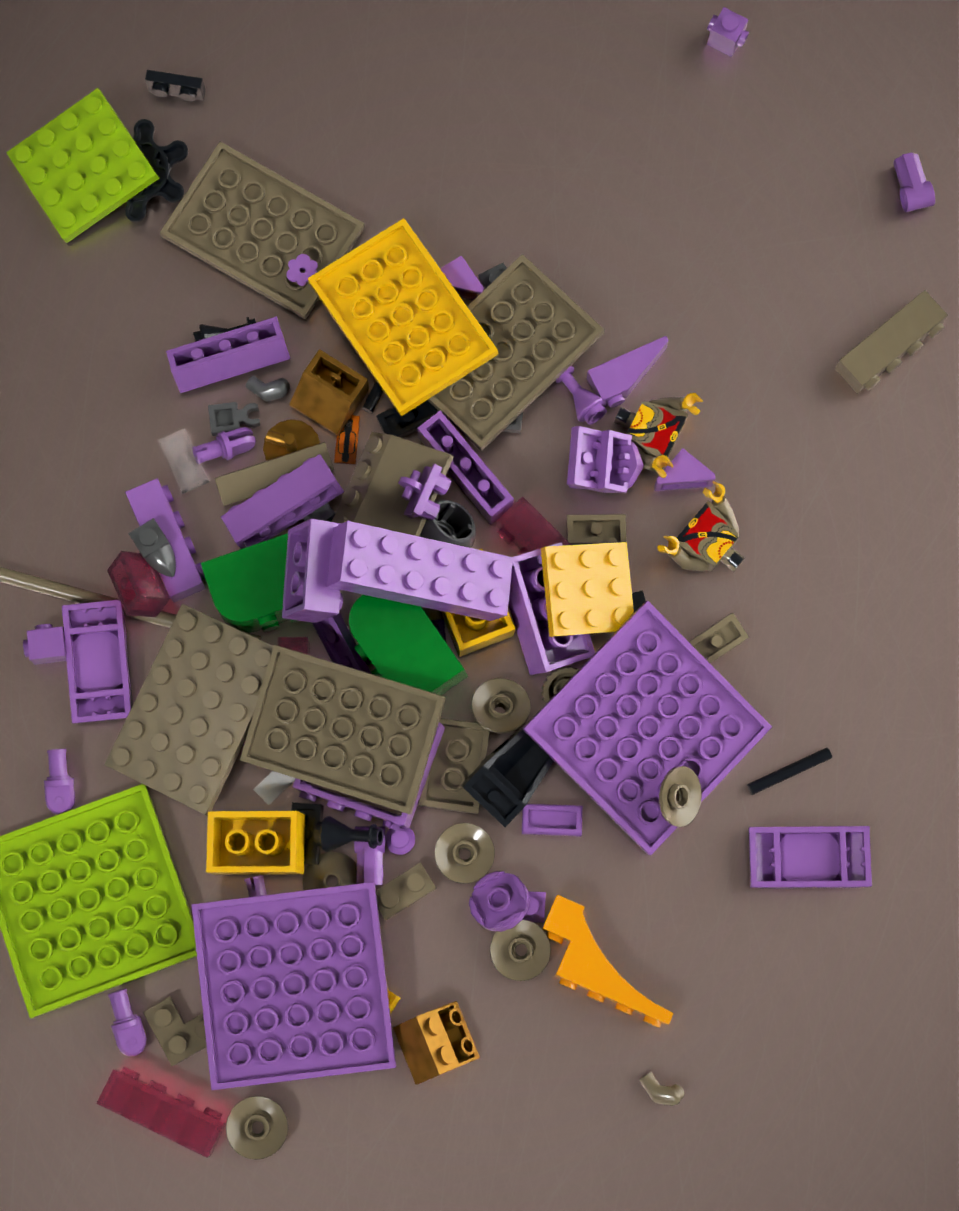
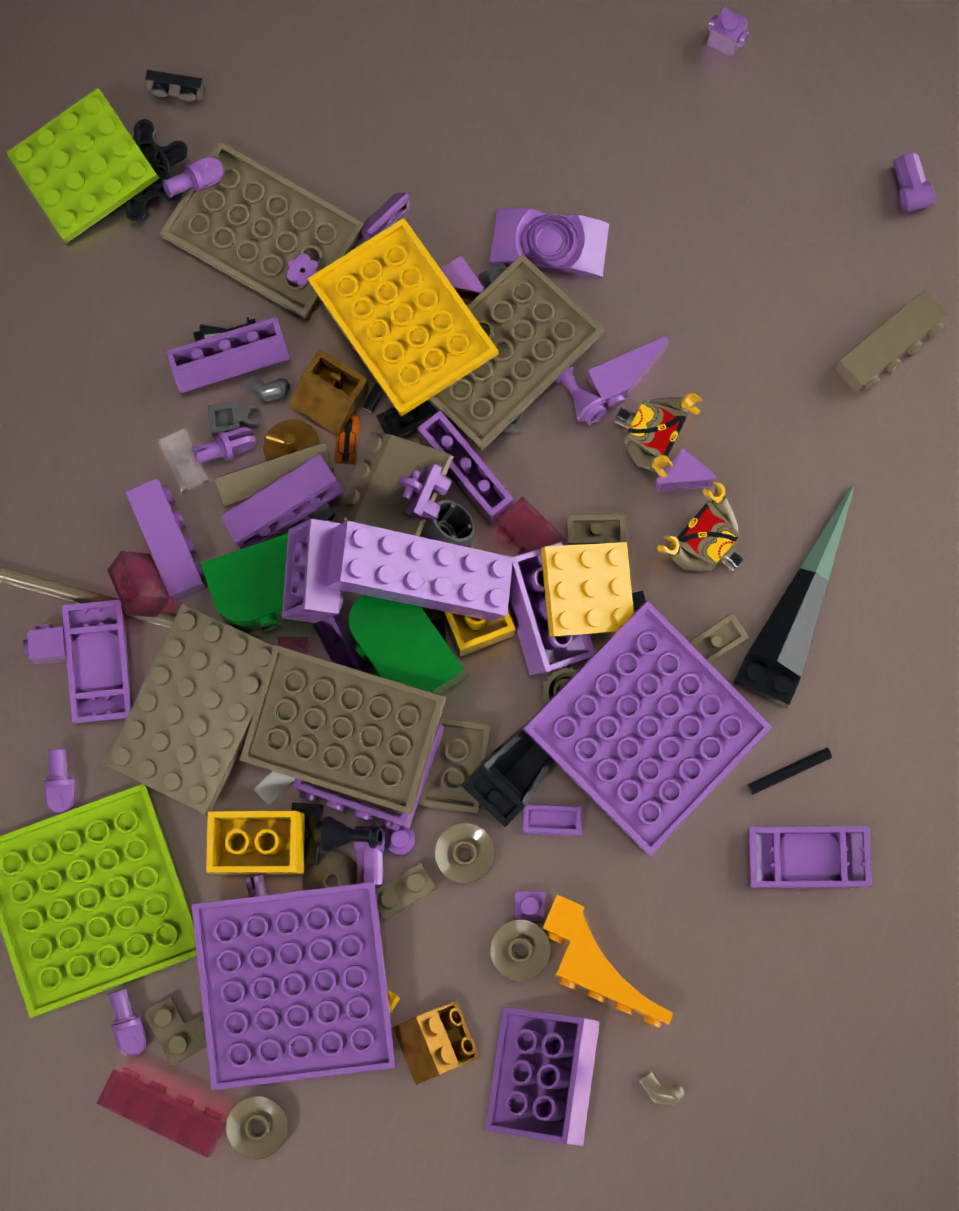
dark grey plate [128,518,176,577] -> none
medium lavender tile [469,871,530,932] -> none
dark tan dish [471,678,531,733] -> none
medium lavender piece [567,426,644,493] -> none
dark tan dish [659,766,702,827] -> none
none -> medium lavender arm [162,157,224,198]
none -> medium lavender slope [361,192,410,241]
none -> medium lavender slope [485,1007,600,1146]
none -> medium lavender slope [490,208,609,279]
none -> black plate [733,486,854,708]

